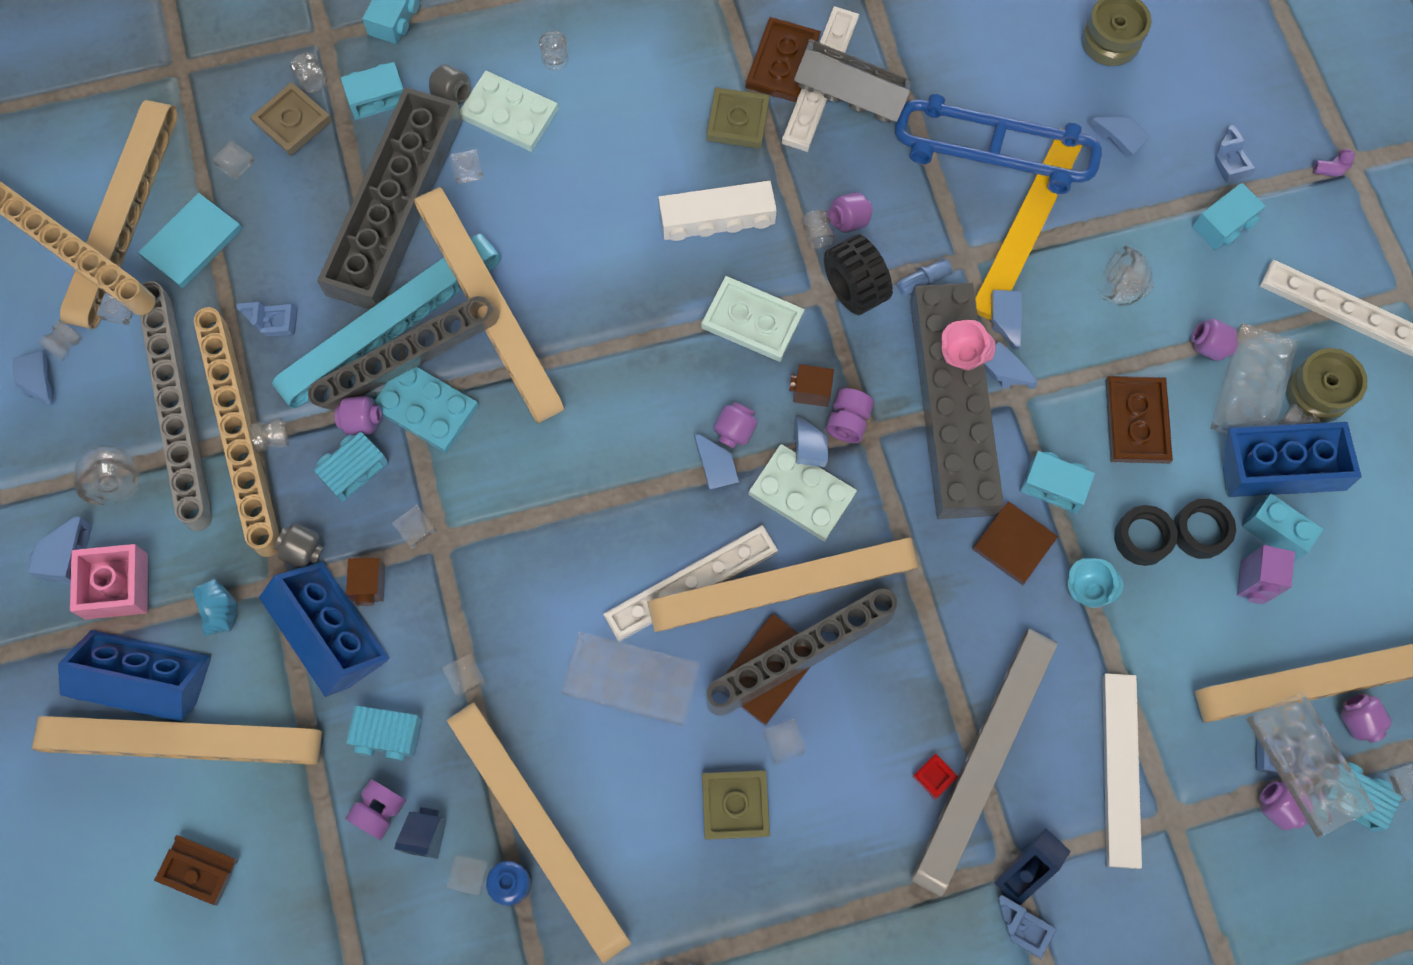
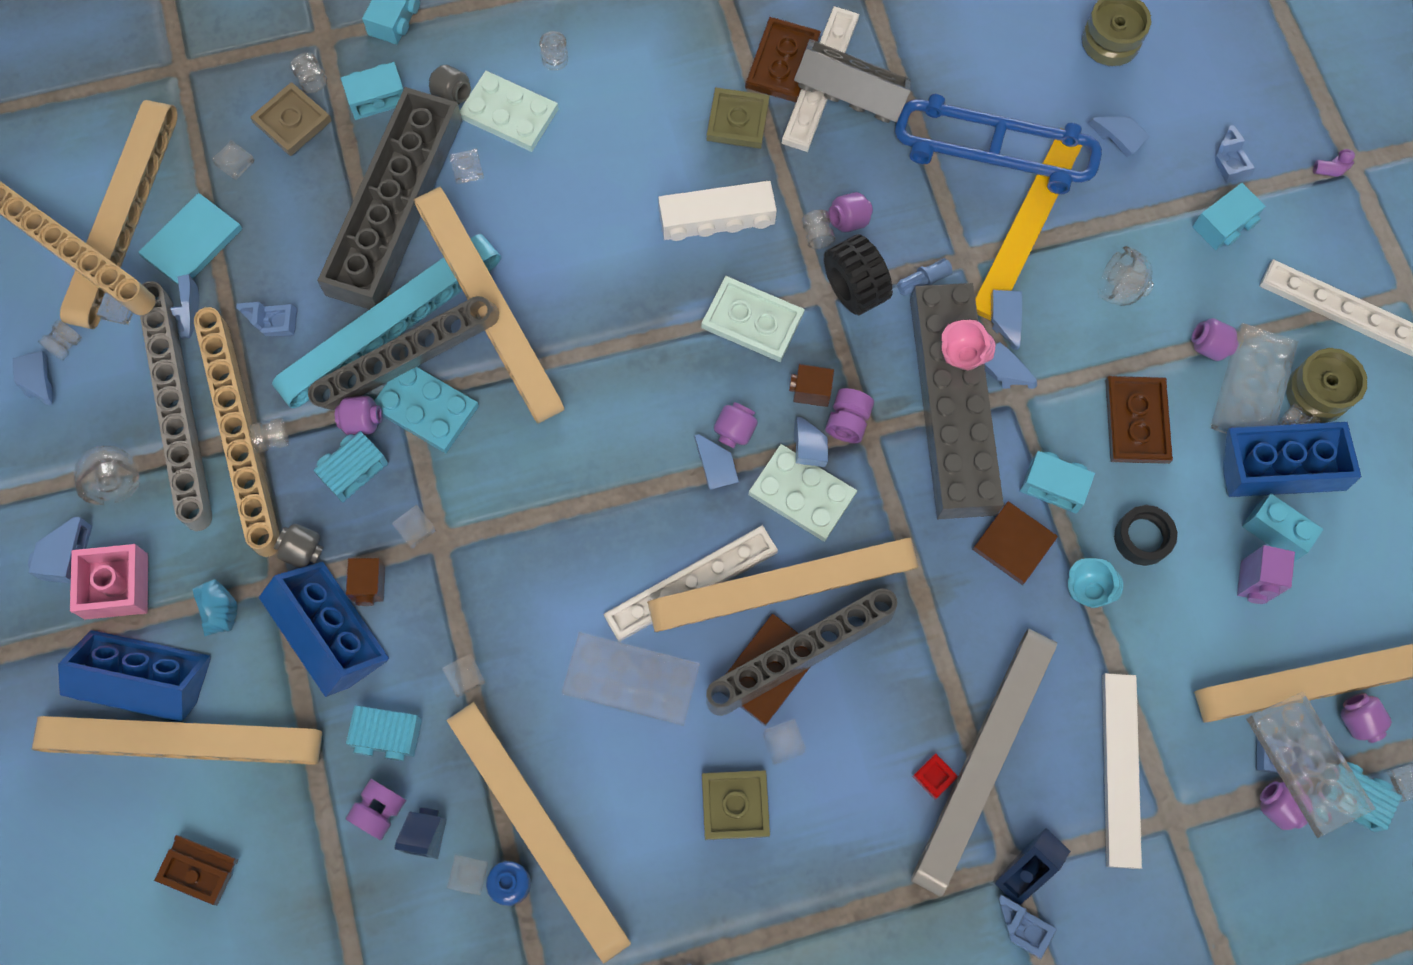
black tyre [1174,499,1237,559] -> none
none -> medium blue slope [171,274,199,339]

